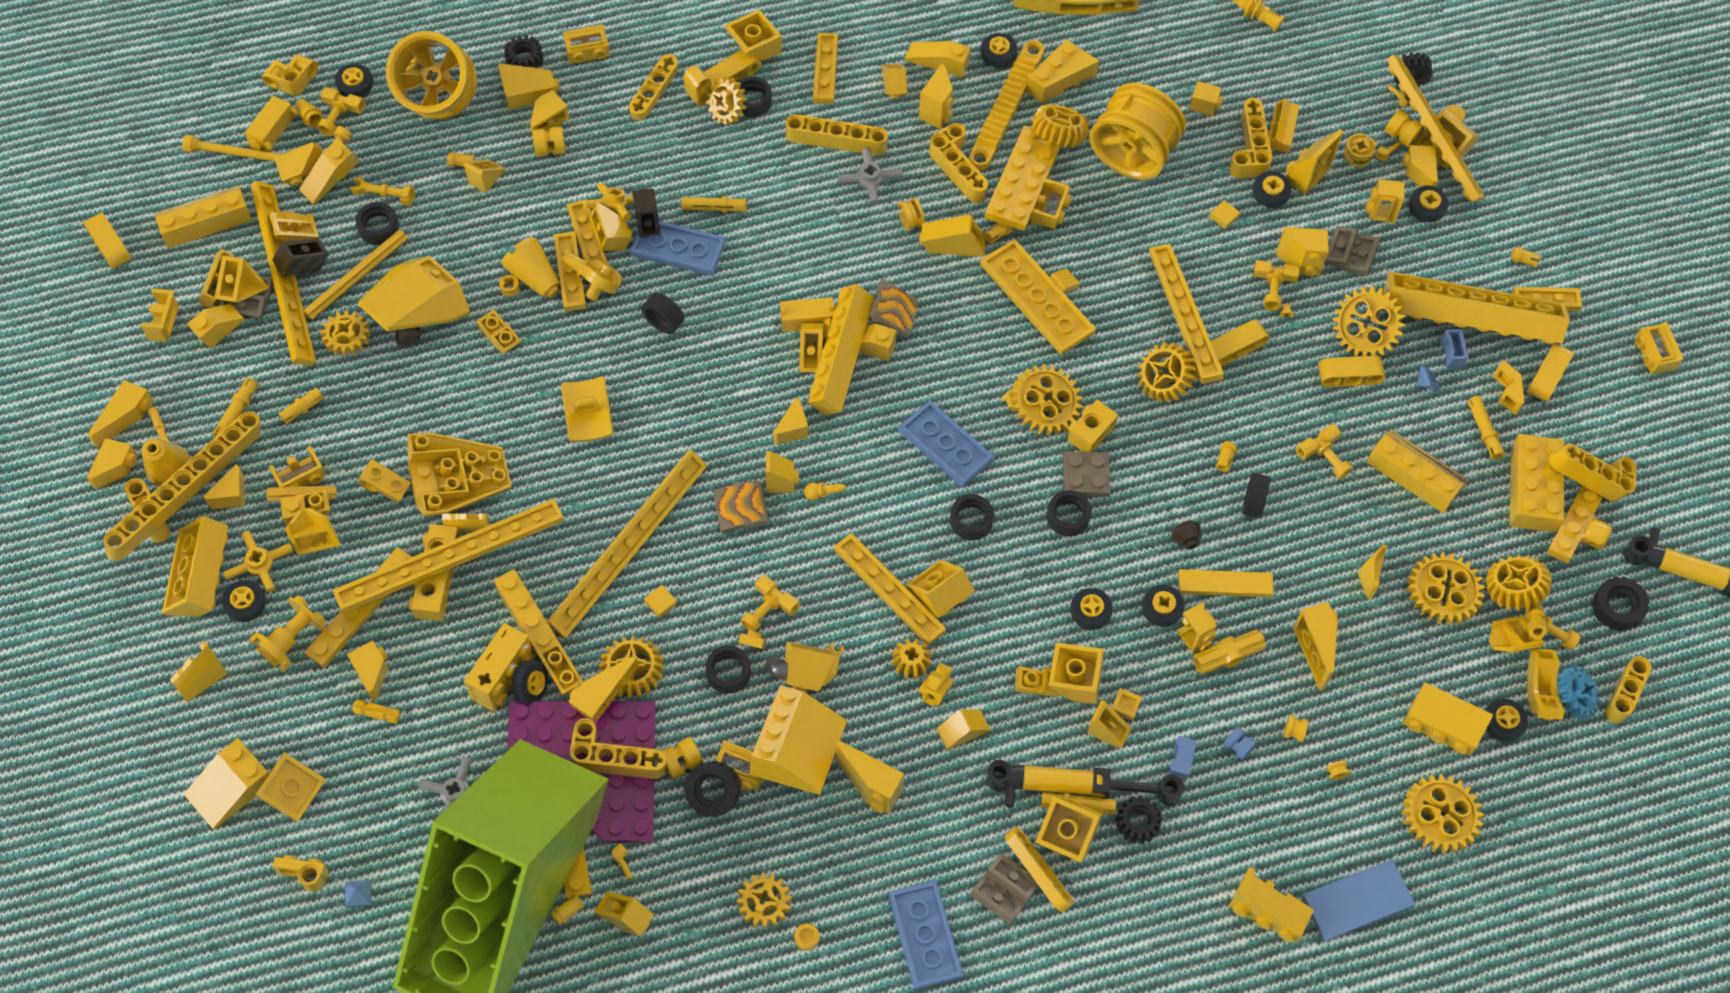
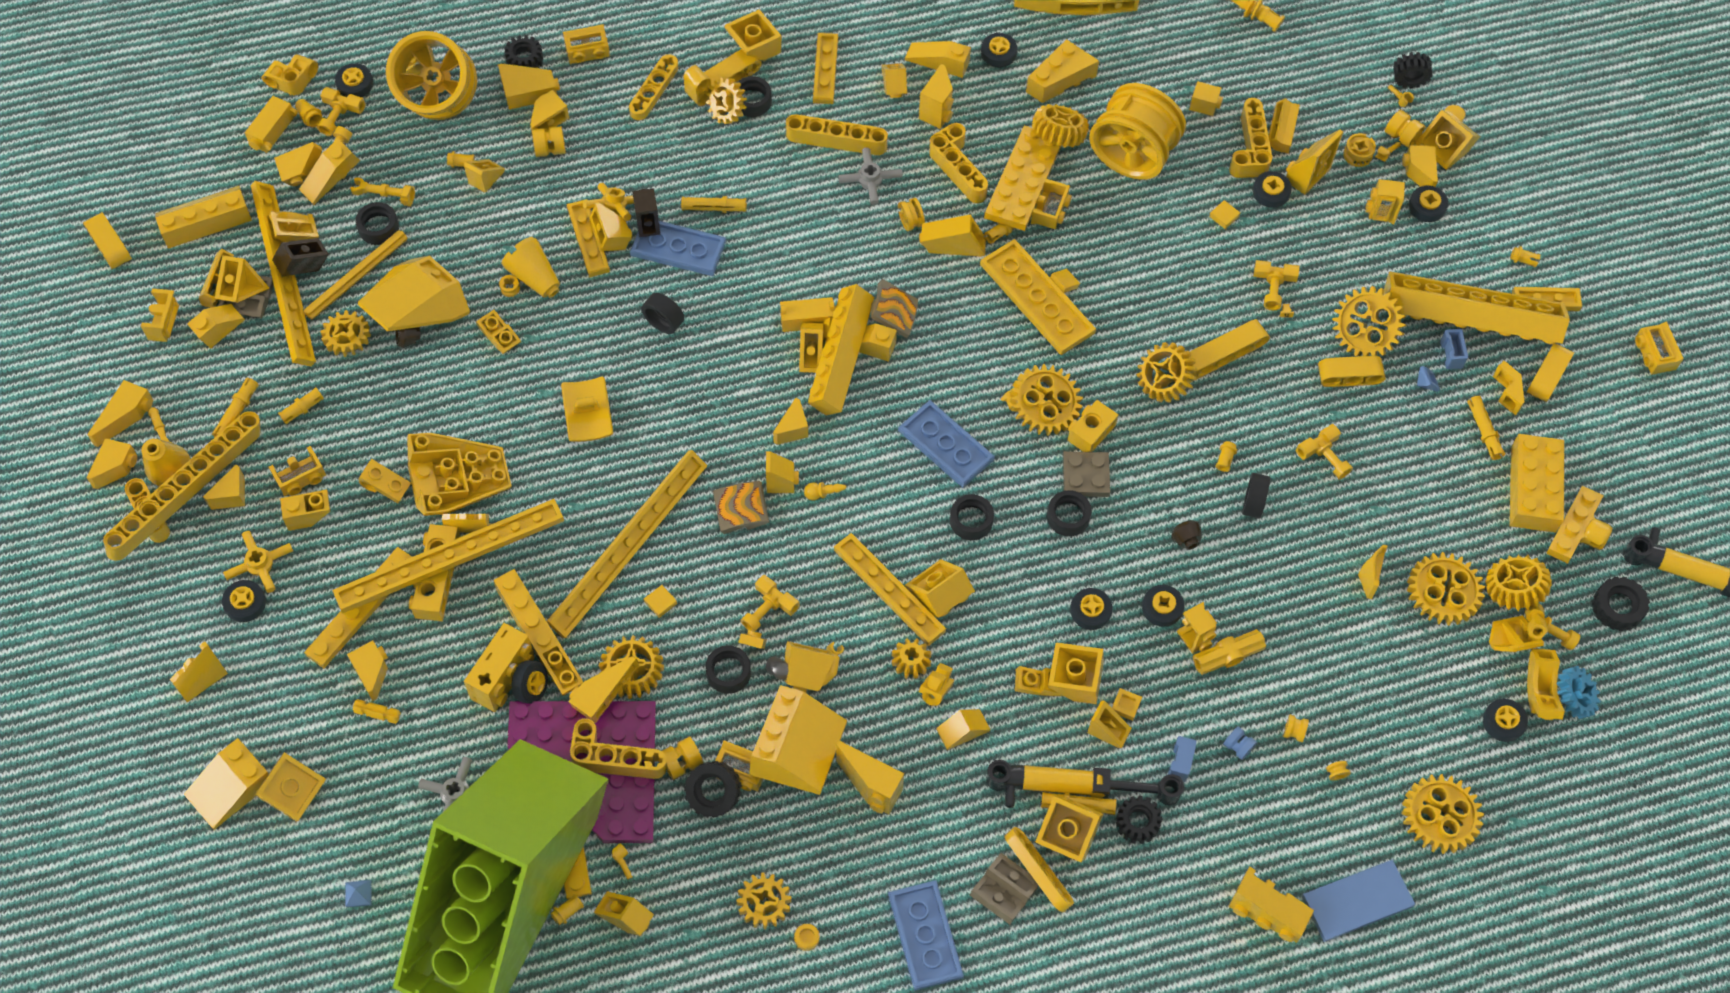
yellow slope [162,516,228,617] -> none
yellow piece [182,135,282,162] -> none
yellow piece [249,595,326,672] -> none
yellow axle [266,485,337,502] -> none
yellow plate [272,855,329,892] -> none
yellow slope [285,508,341,555] -> none
yellow plate [553,231,586,312] -> none
yellow pin [561,250,622,302] -> none
yellow gear [969,40,1044,171] -> none
yellow plate [1149,244,1224,384] -> none
yellow tile [1178,569,1274,598] -> none
yellow slope [1276,227,1328,276] -> none
yellow slope [1293,602,1338,691] -> none
dark tan slope [1325,226,1380,276] -> none
yellow slope [1367,430,1469,513] -> none
yellow plate [1386,55,1486,202] -> none
yellow slope [1402,682,1493,756] -> none
yellow beam [1549,443,1637,502] -> none
yellow beam [1605,656,1652,724] -> none

